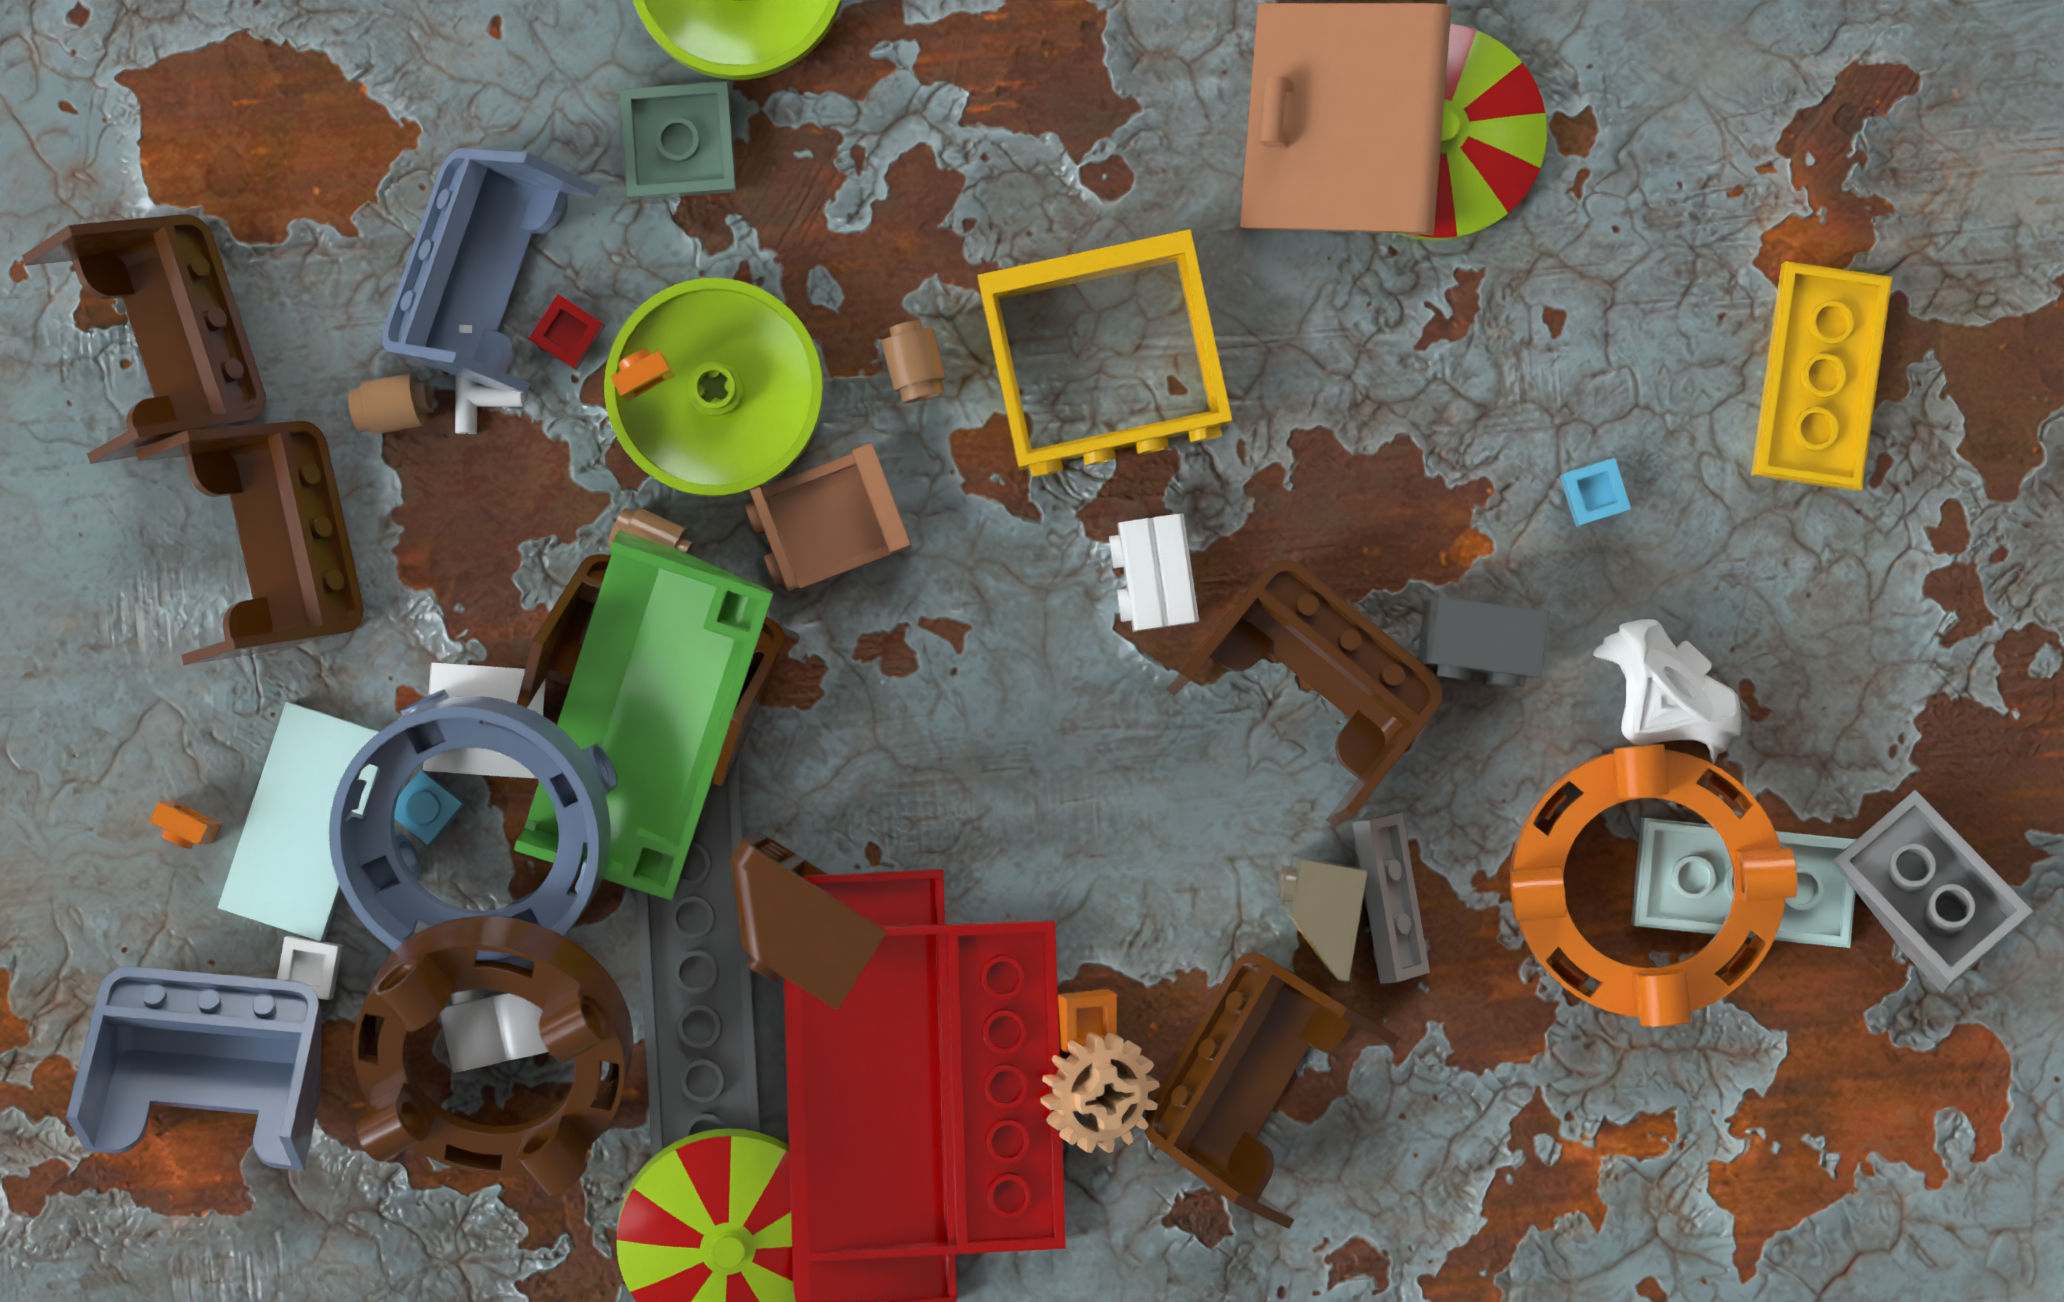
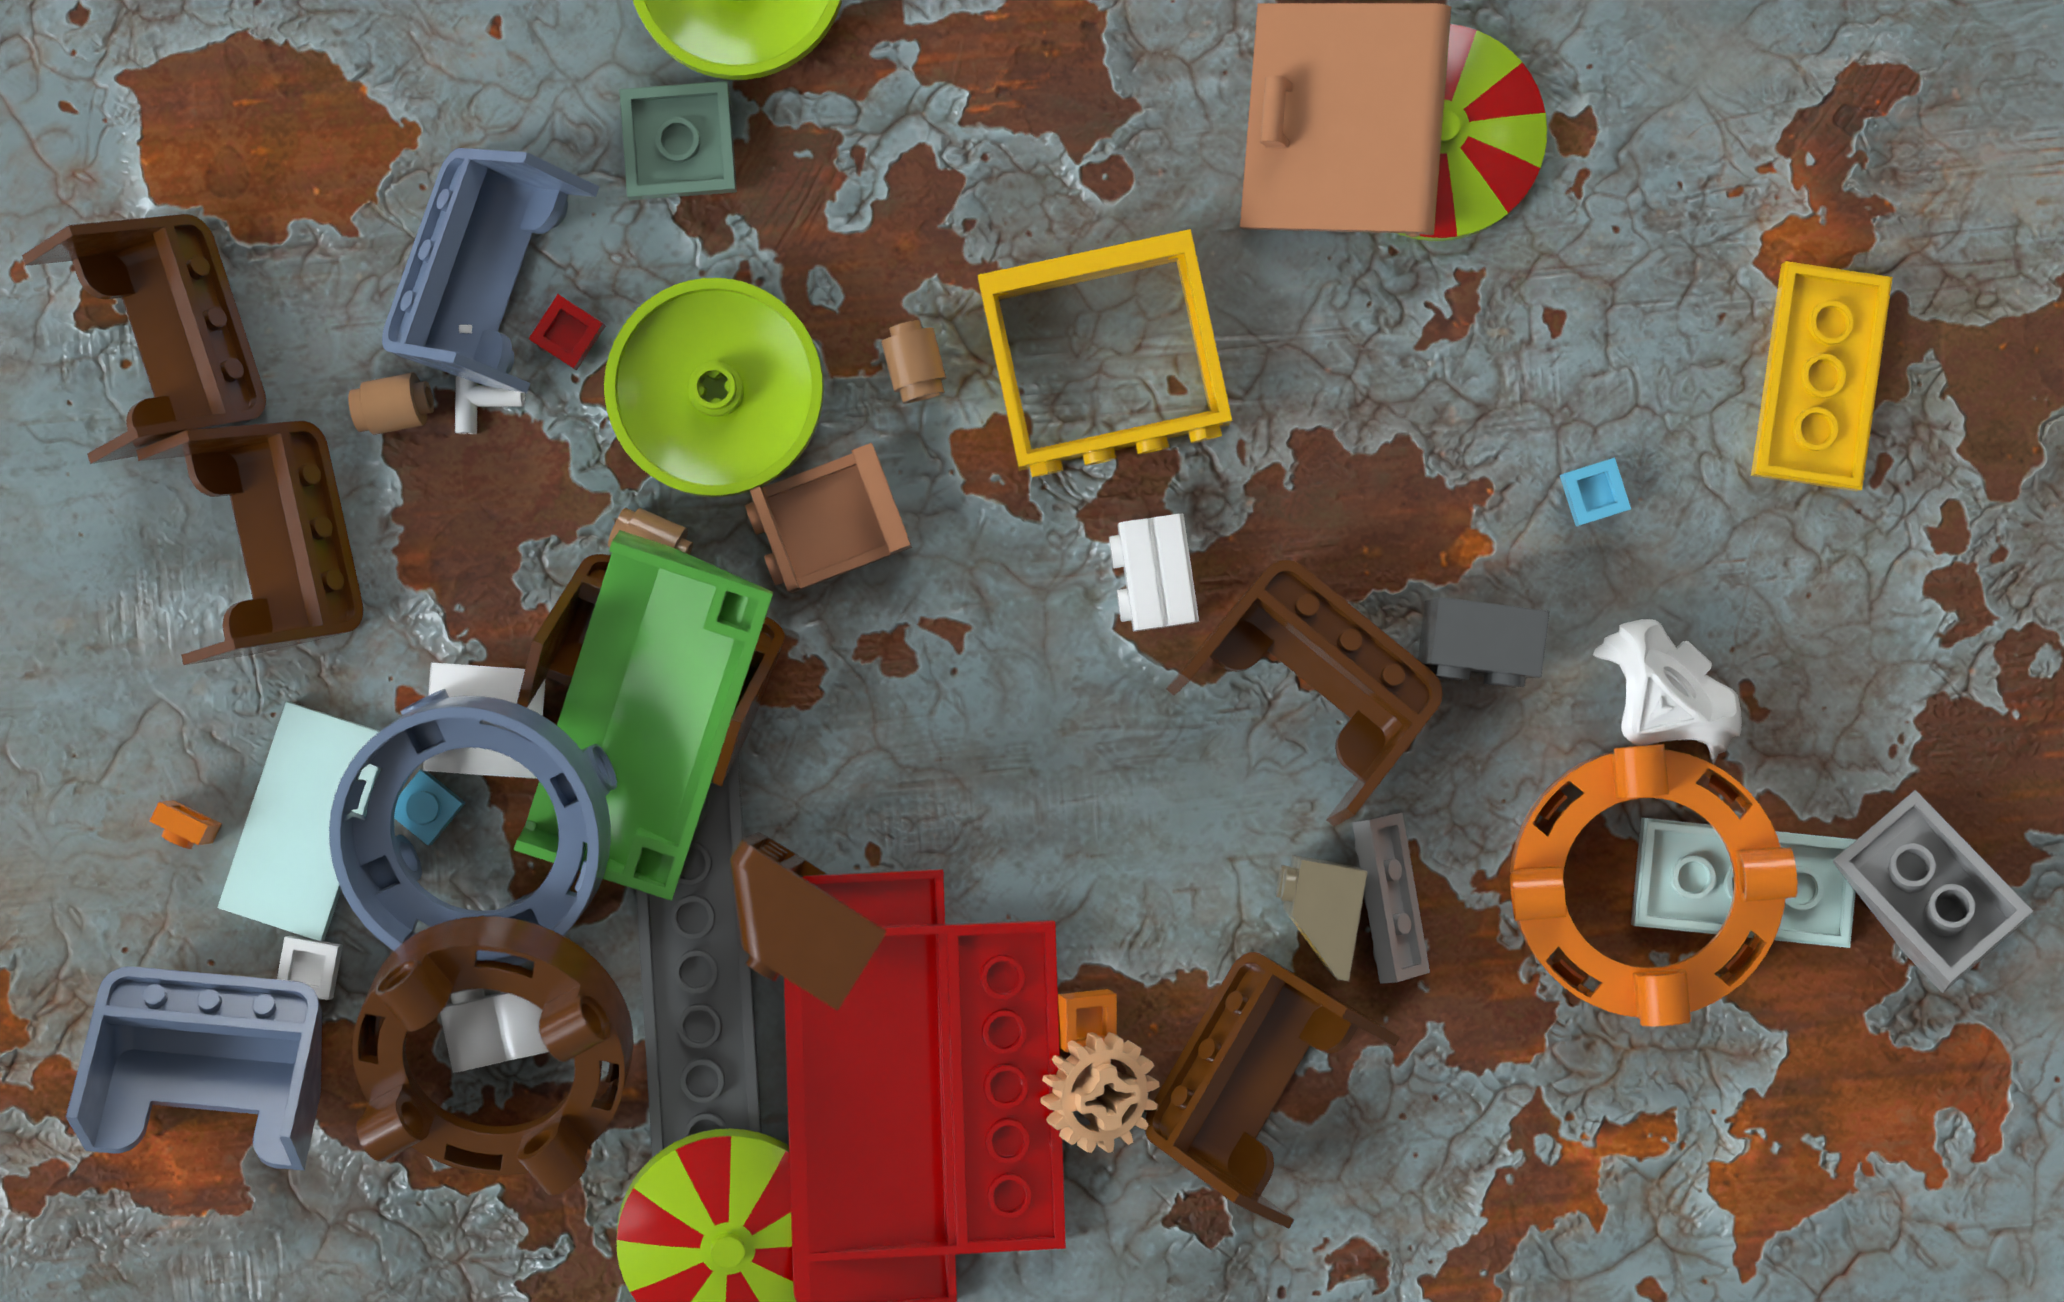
orange plate [610,349,676,401] -> none

